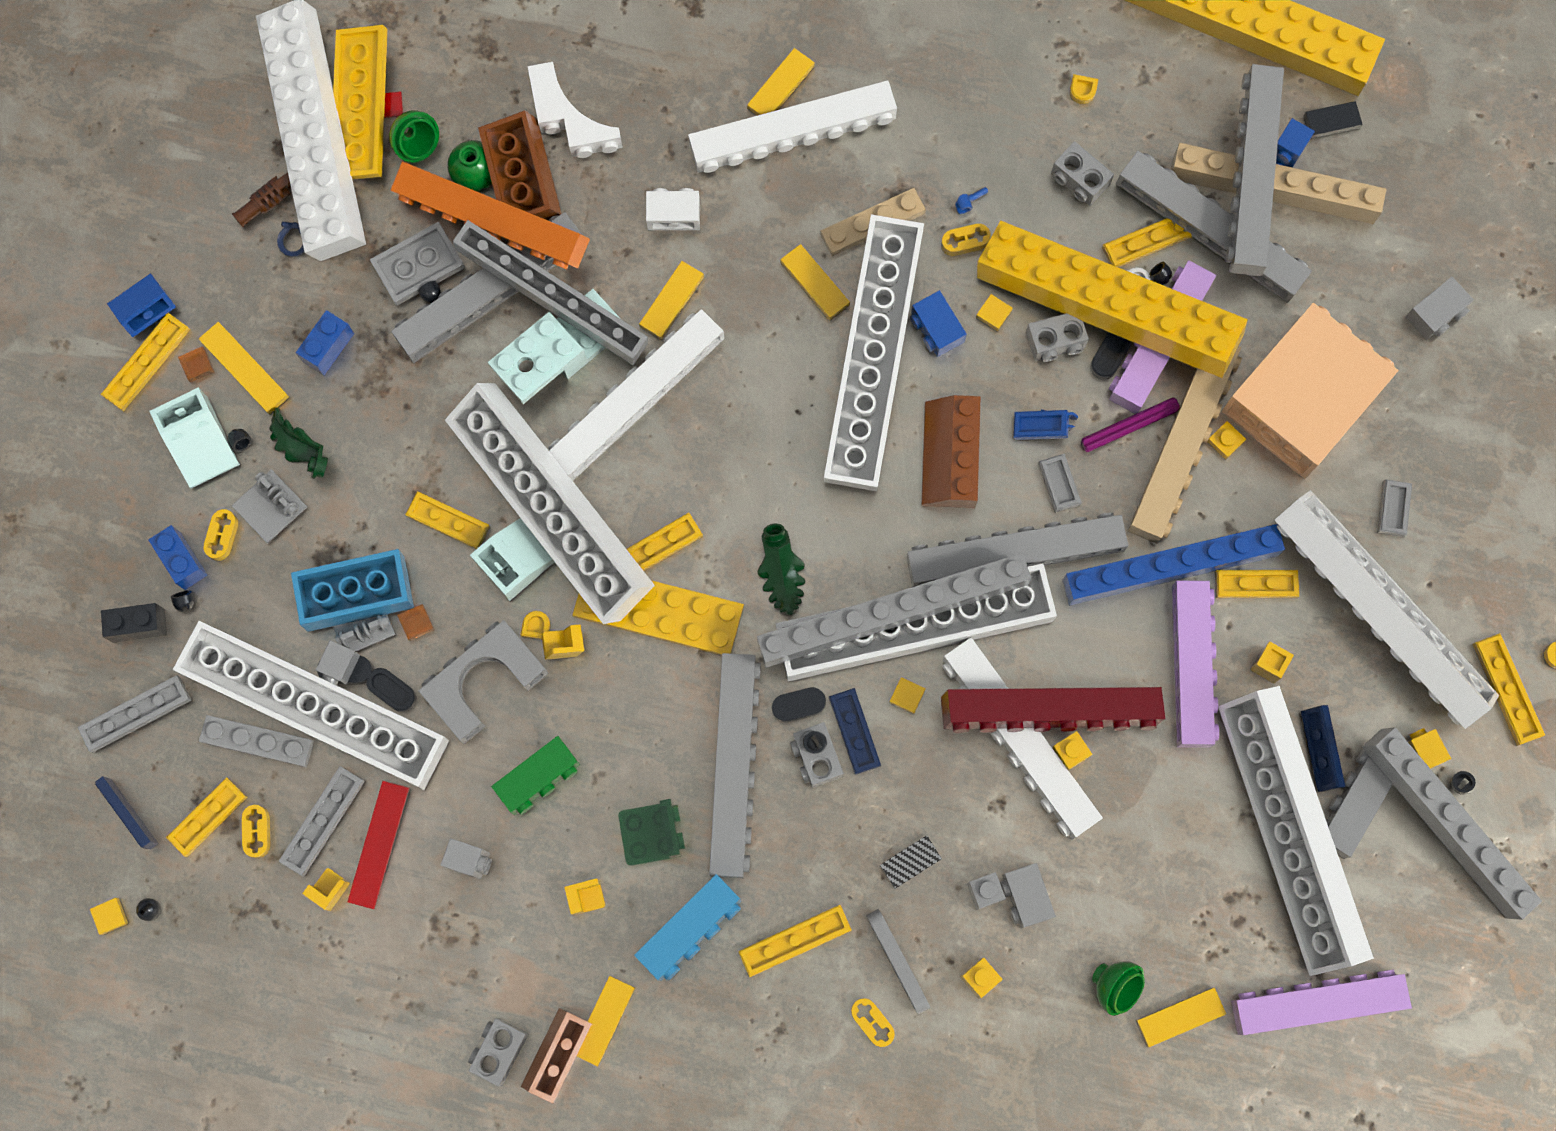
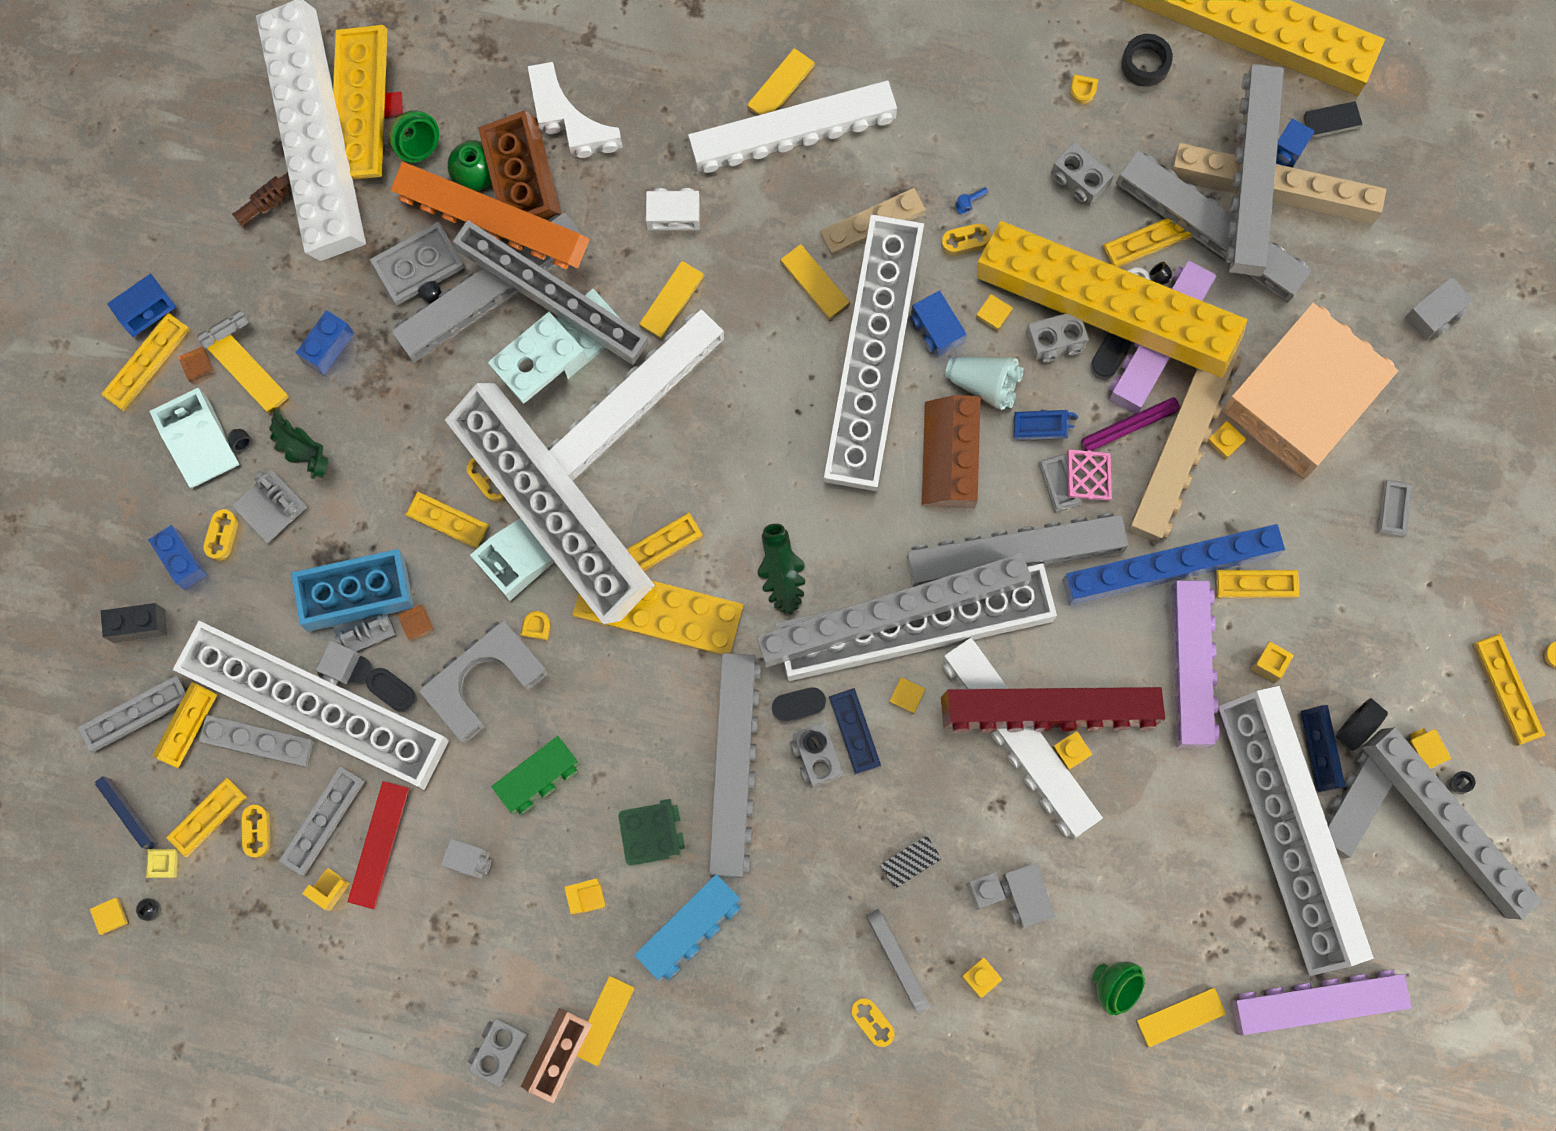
black hinge [171,590,195,612] -> none
dark blue piece [277,221,305,257] -> none
yellow panel [542,624,584,660] -> none
yellow tile [738,905,852,977] -> none
white brick [1275,490,1499,729] -> none
none -> light yellow tile [146,849,178,878]
none -> yellow tile [152,682,217,768]
none -> light grey axle [197,310,248,348]
none -> yellow beam [467,458,506,503]
none -> light aqua cone [945,357,1024,410]
none -> bright pink window [1067,450,1112,501]
none -> black tyre [1121,33,1173,87]
none -> black tyre [1336,698,1388,751]

